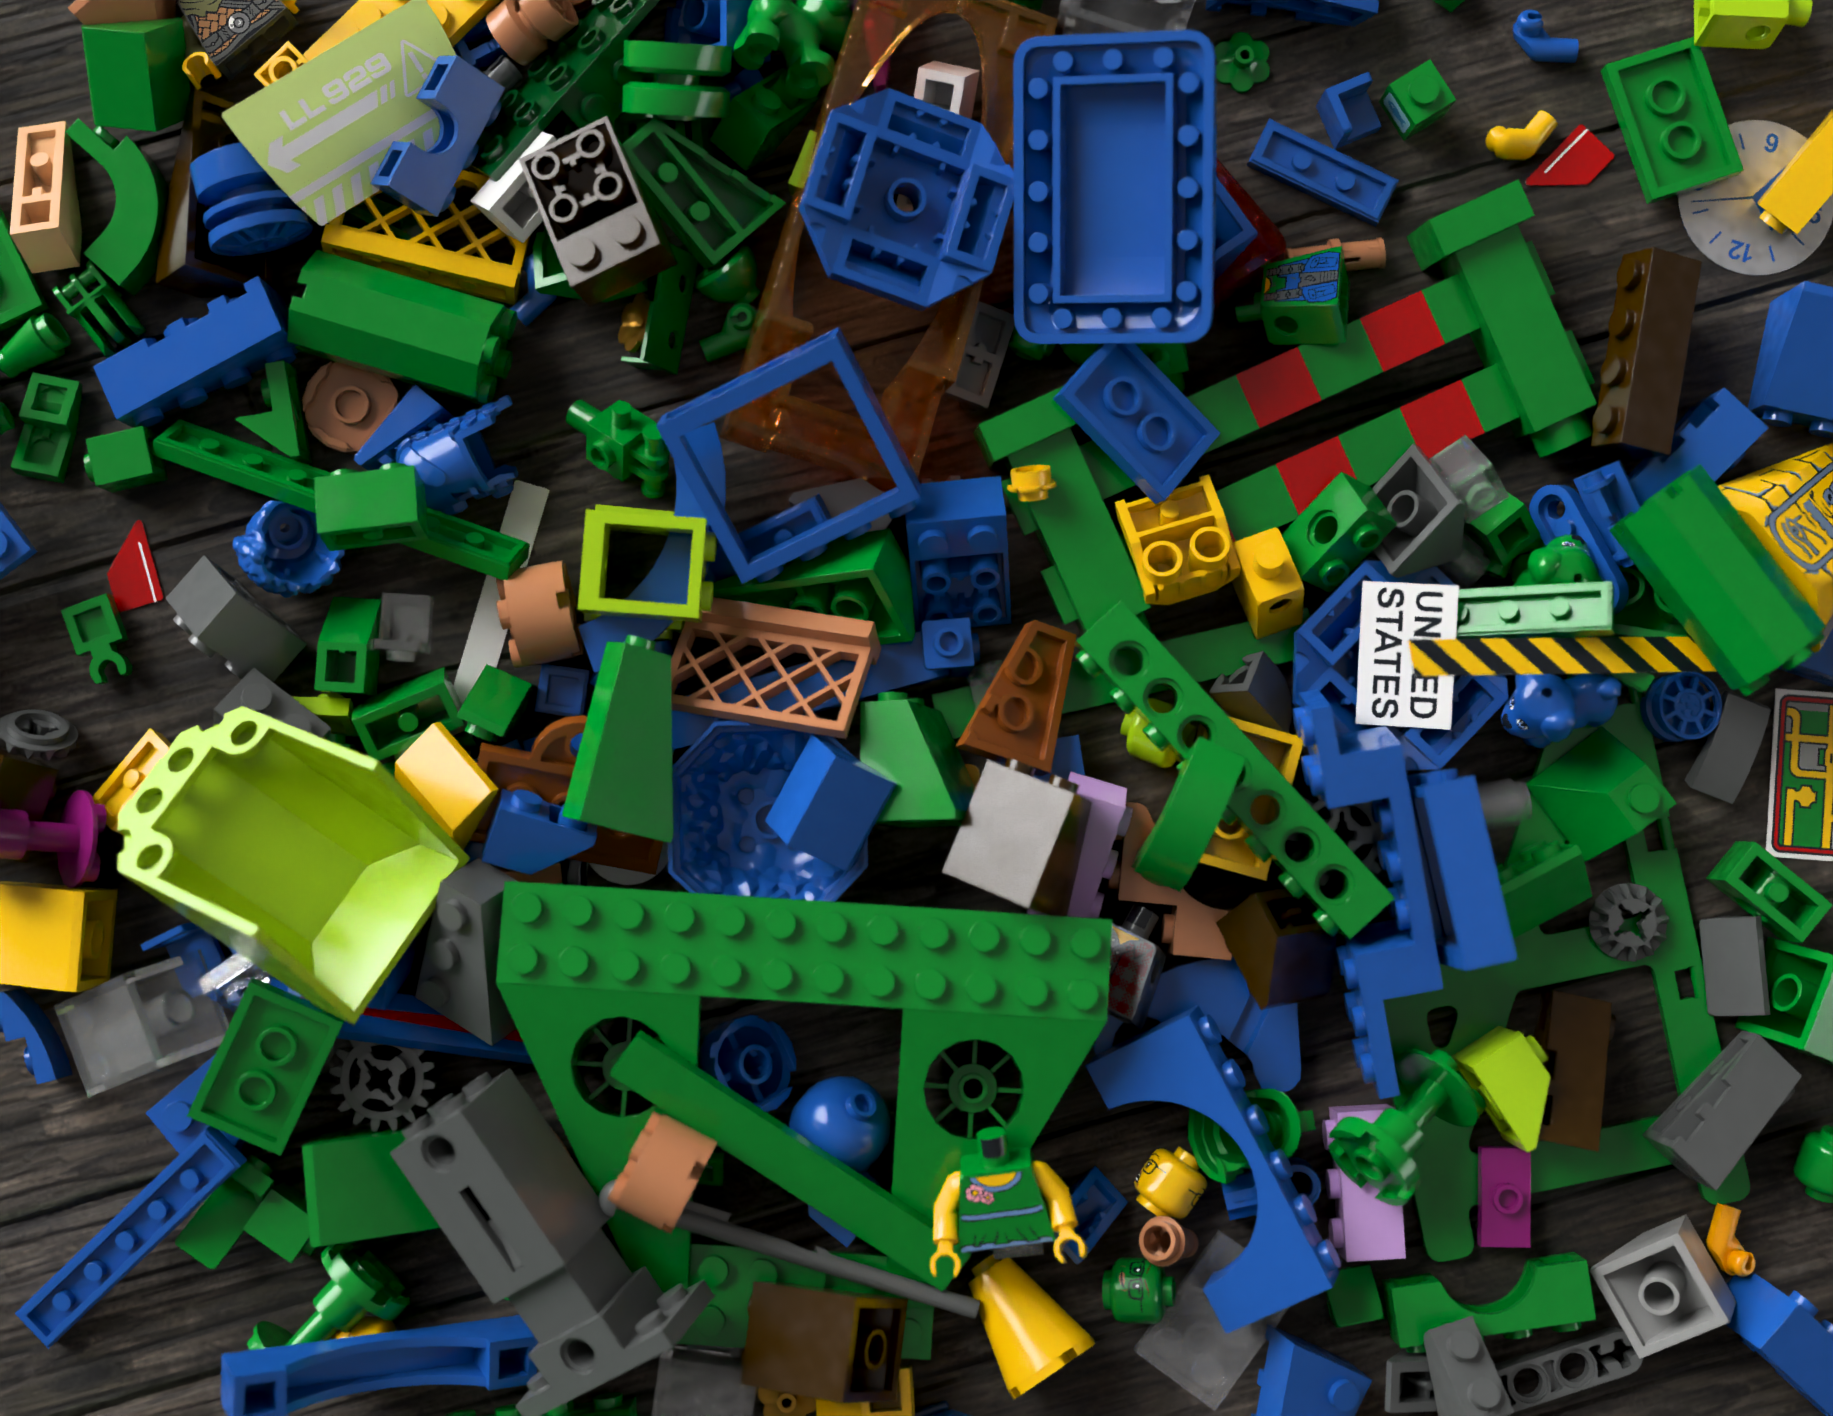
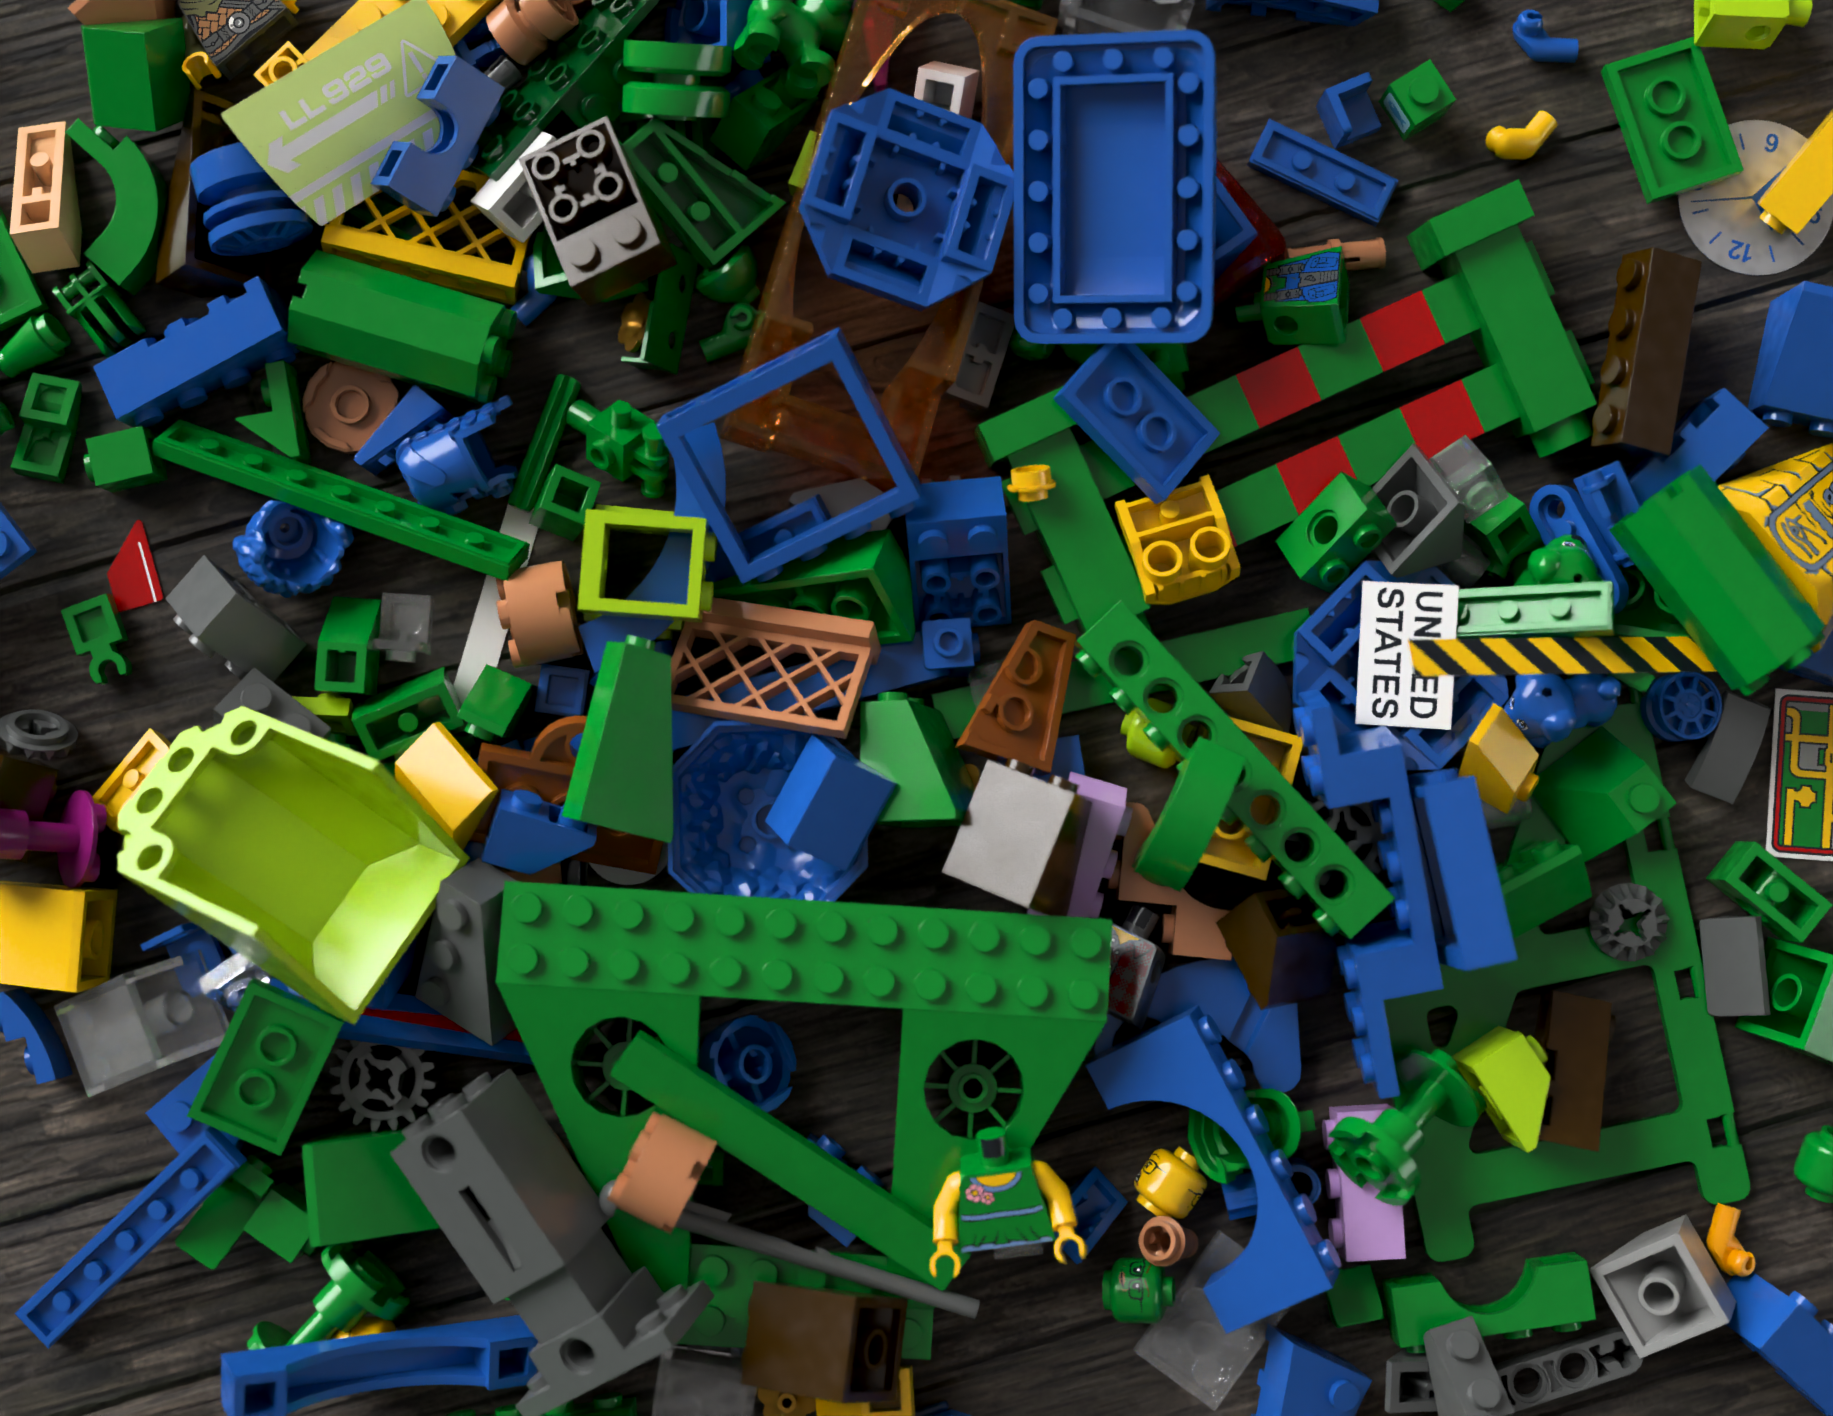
green brick [314,463,428,551] -> none
blue cylinder [789,1076,891,1174] -> none
yellow cone [968,1254,1096,1400] -> none
green plant [1215,32,1270,93] -> none
yellow torso [1231,527,1304,640] -> none
magenta plate [1477,1146,1531,1248] -> none
red sticker [1525,124,1614,186] -> none
dark grey wedge [1642,1030,1802,1191] -> none
none -> green axle [508,374,581,512]
none -> green brick [528,464,601,542]
none -> yellow slope [1458,703,1540,814]

